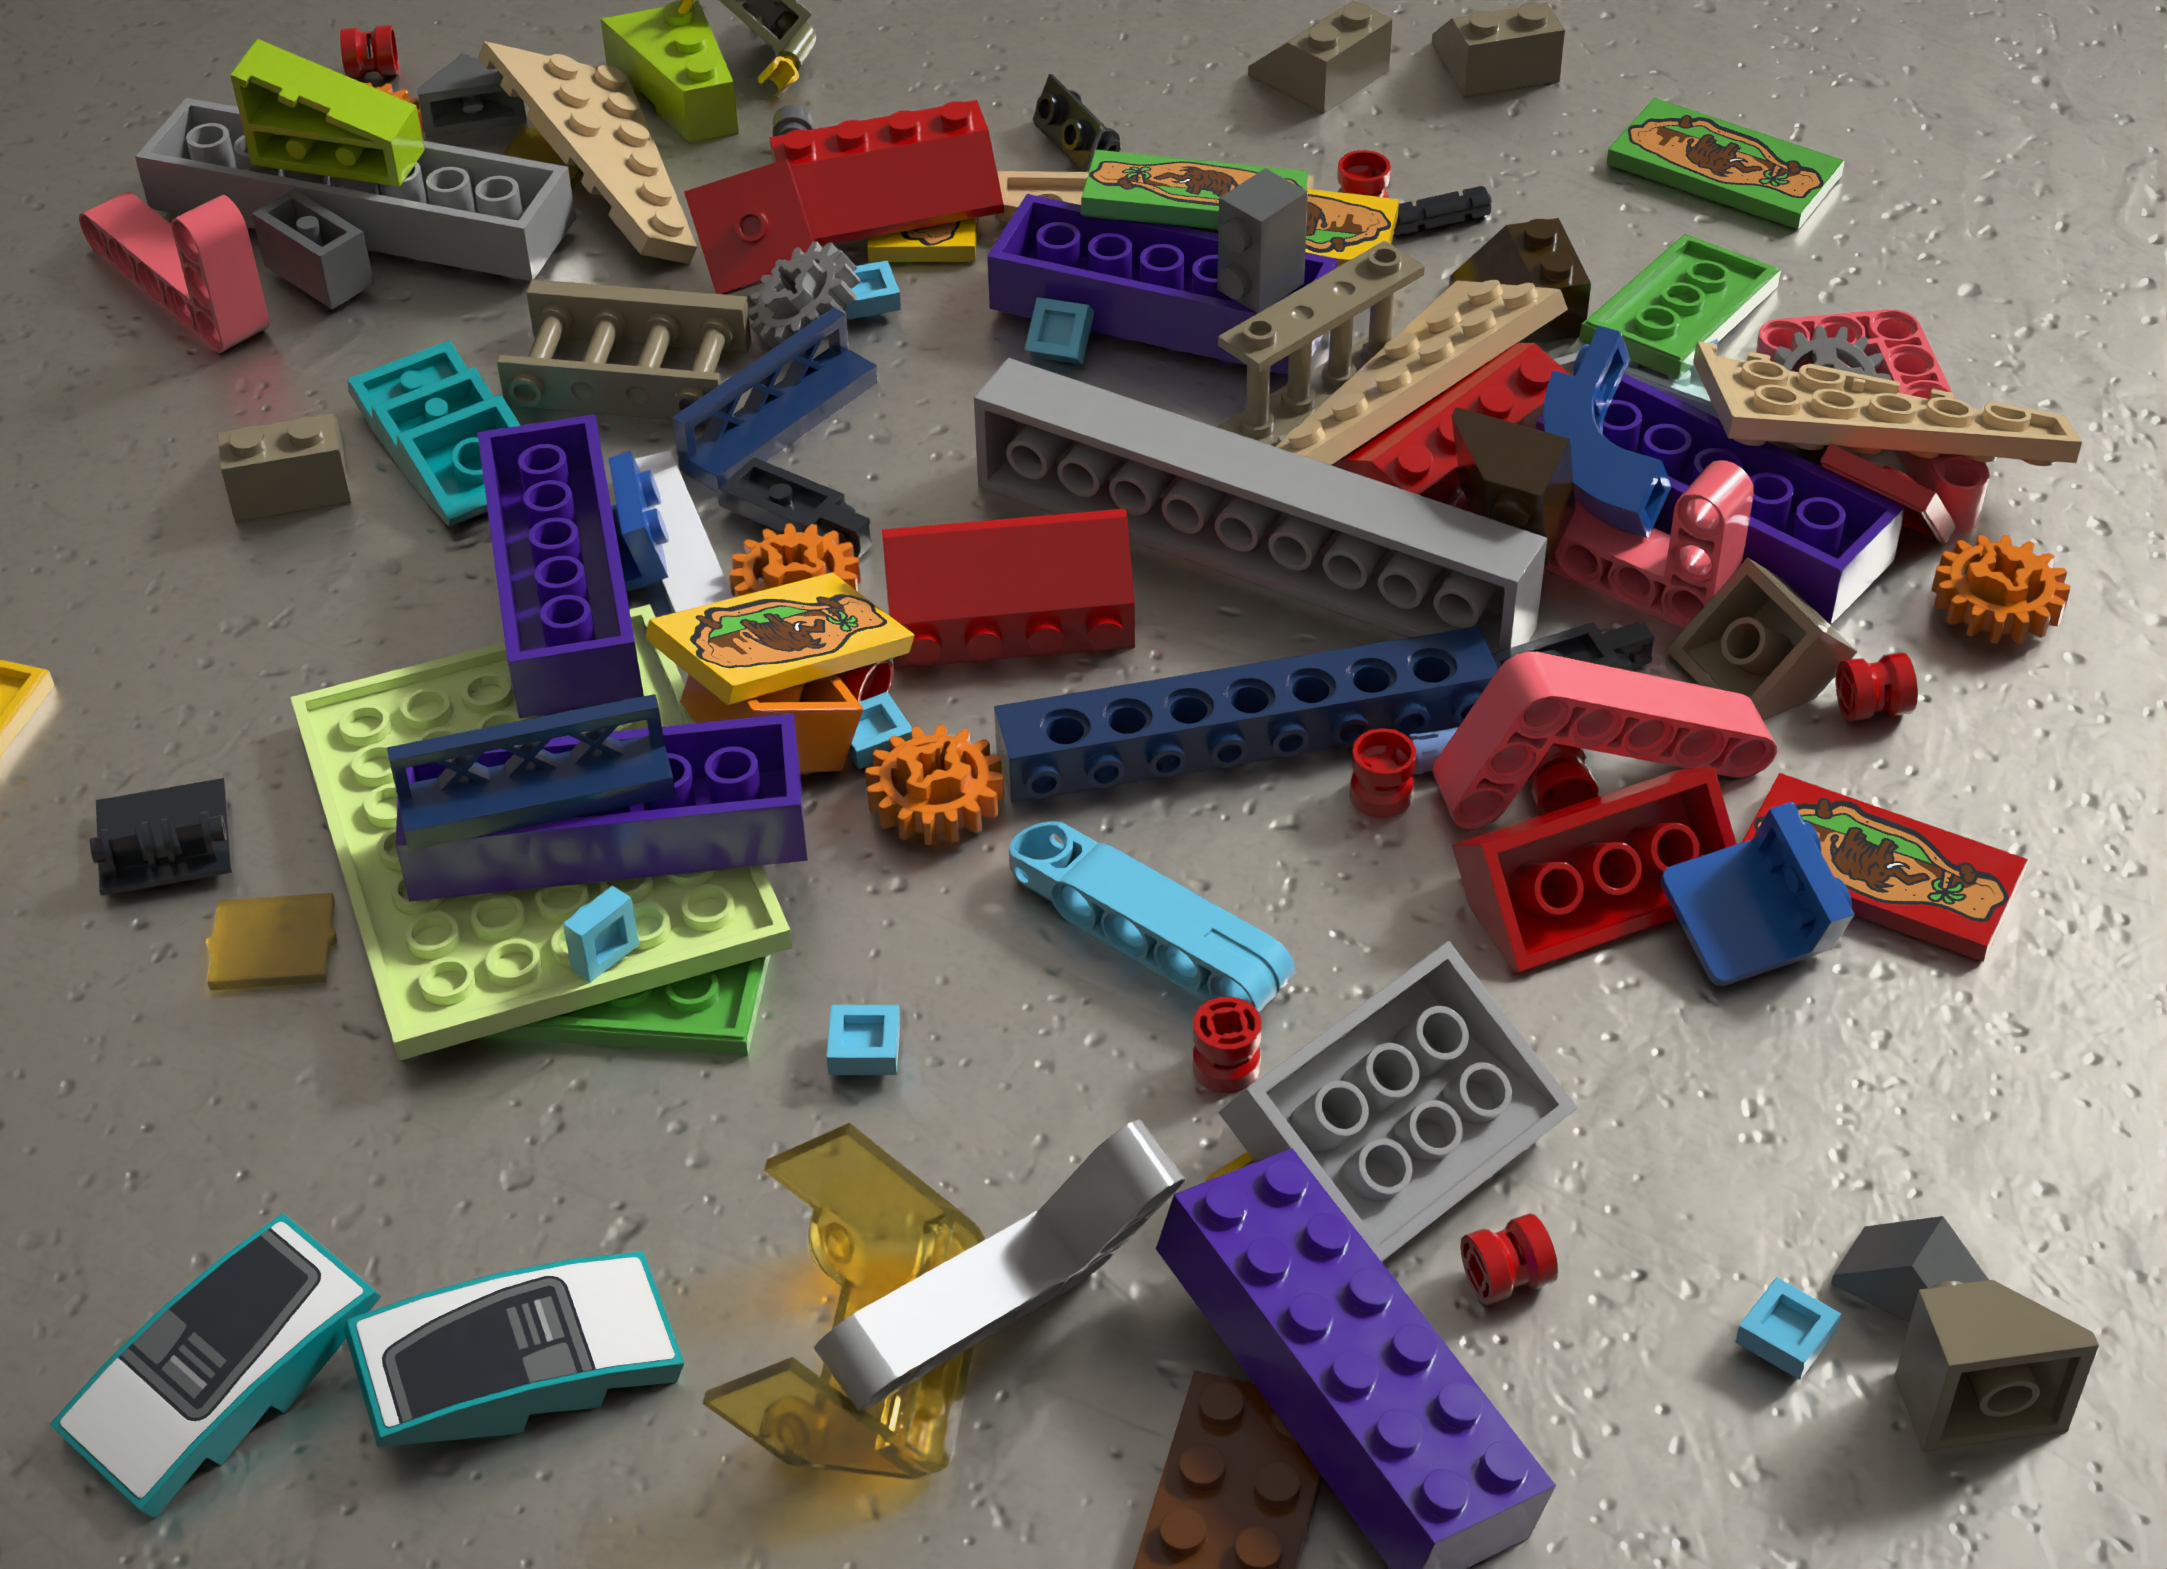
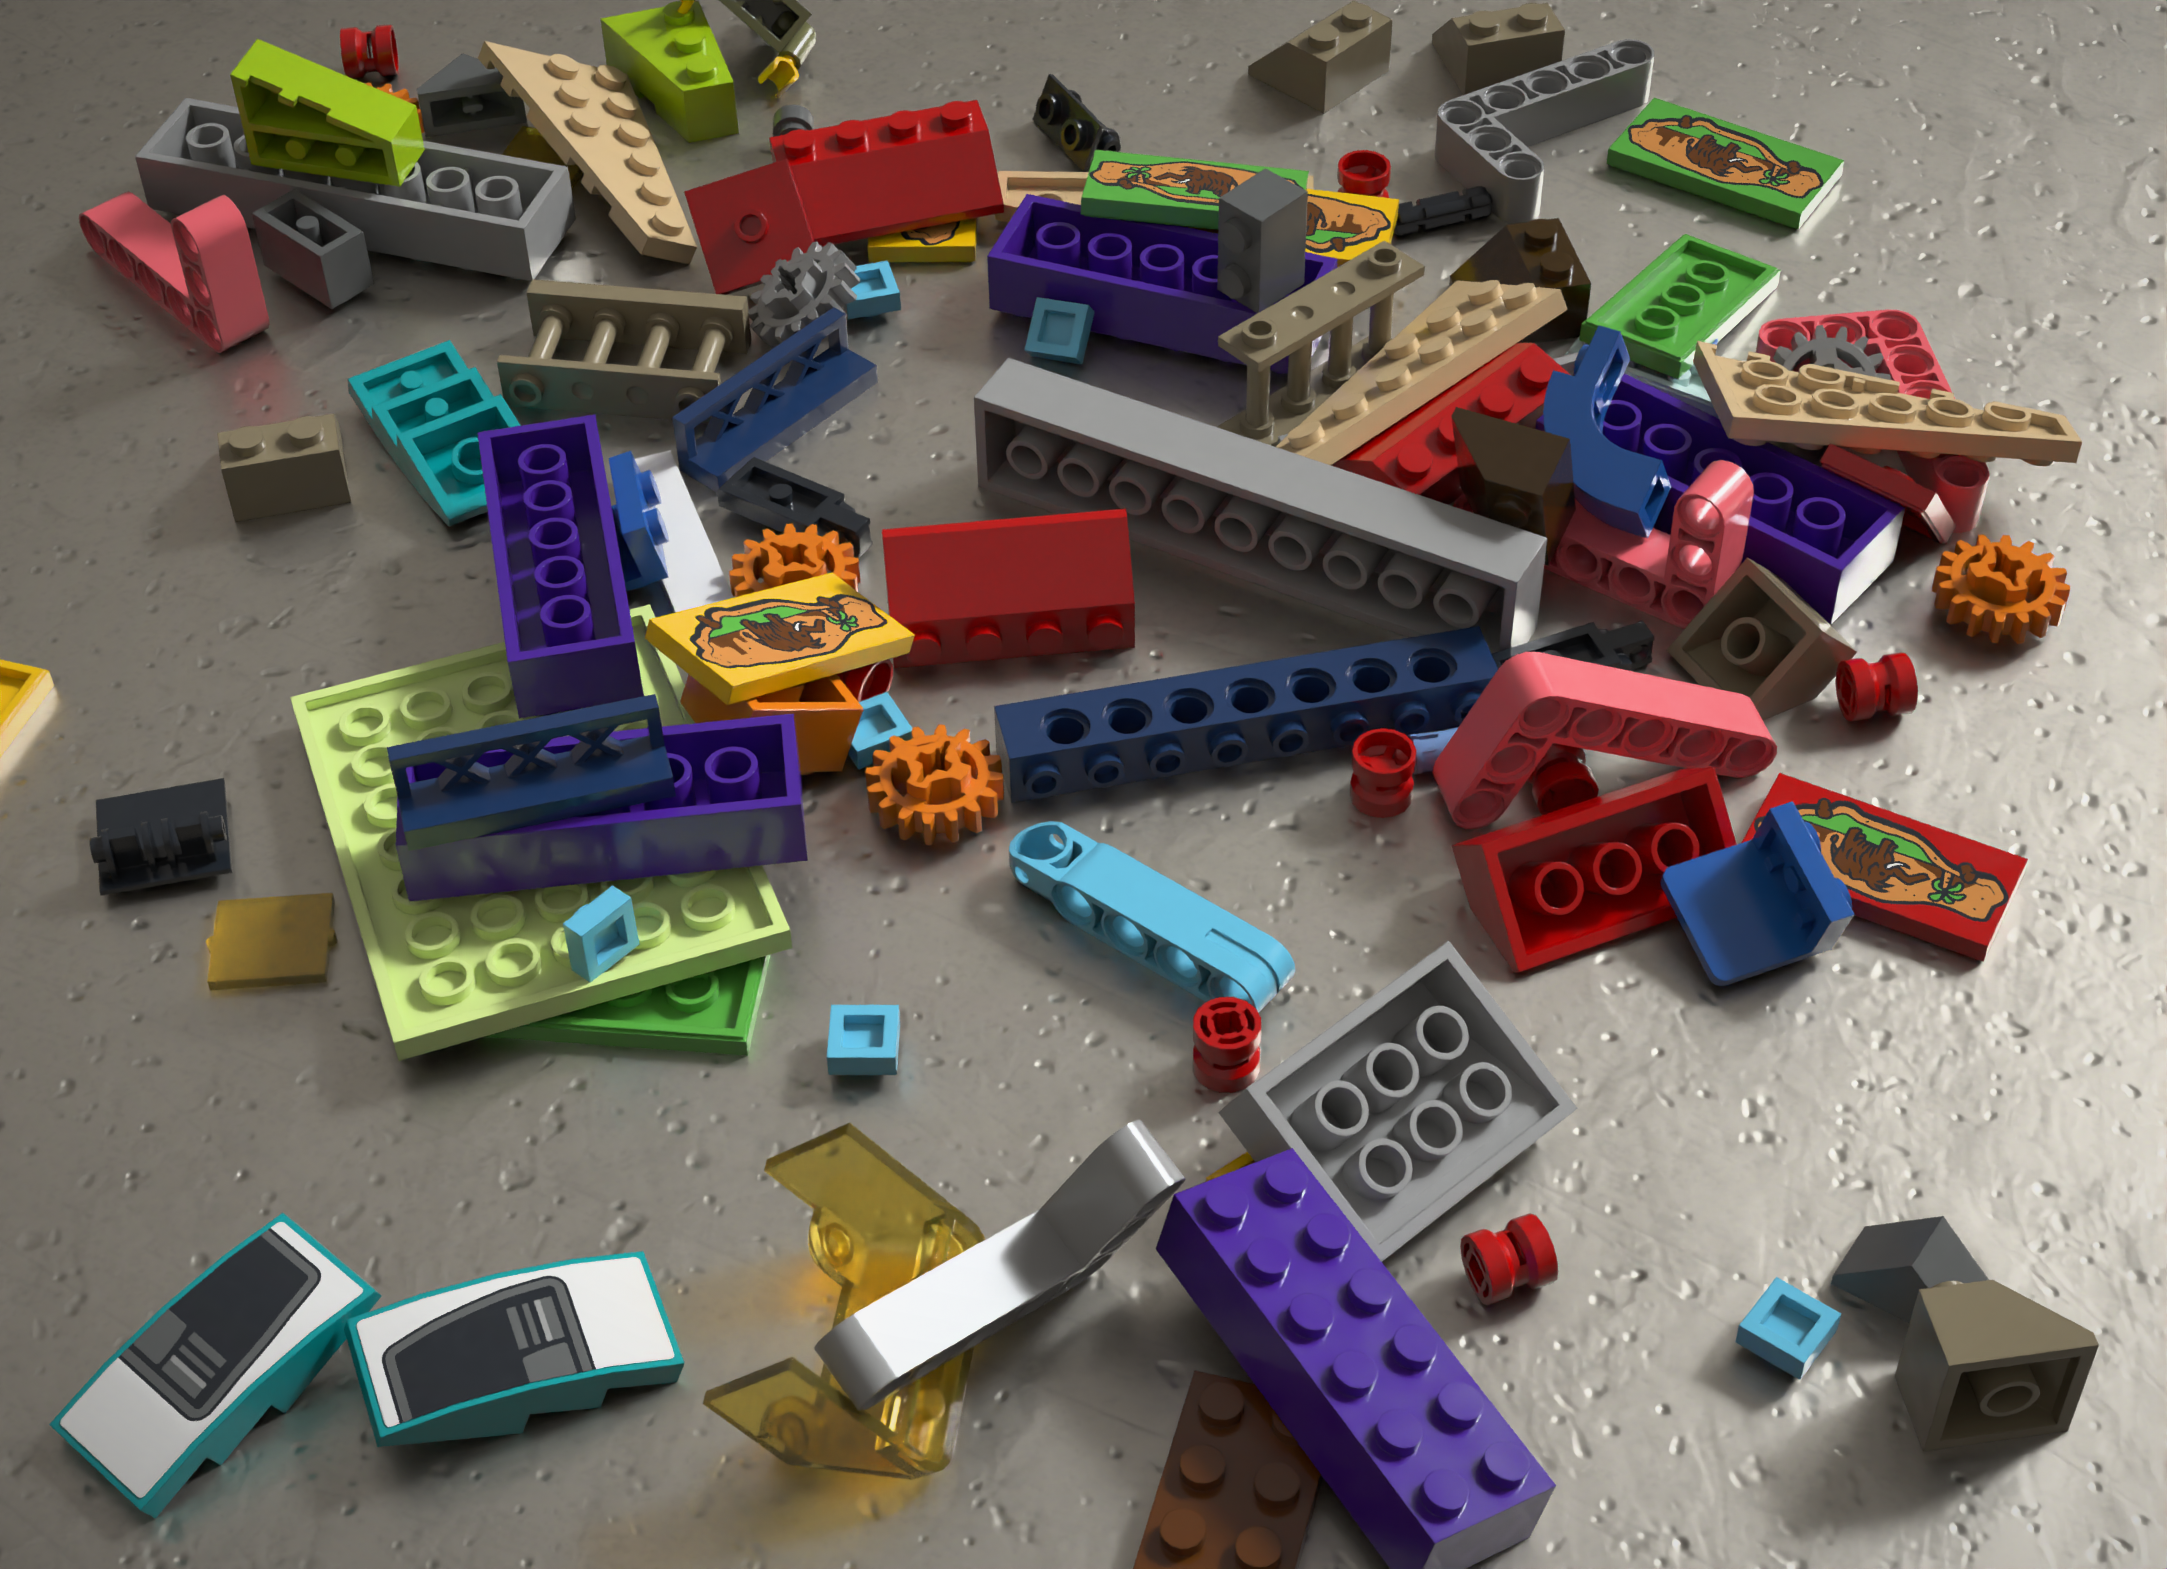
none -> light grey beam [1435,39,1654,223]

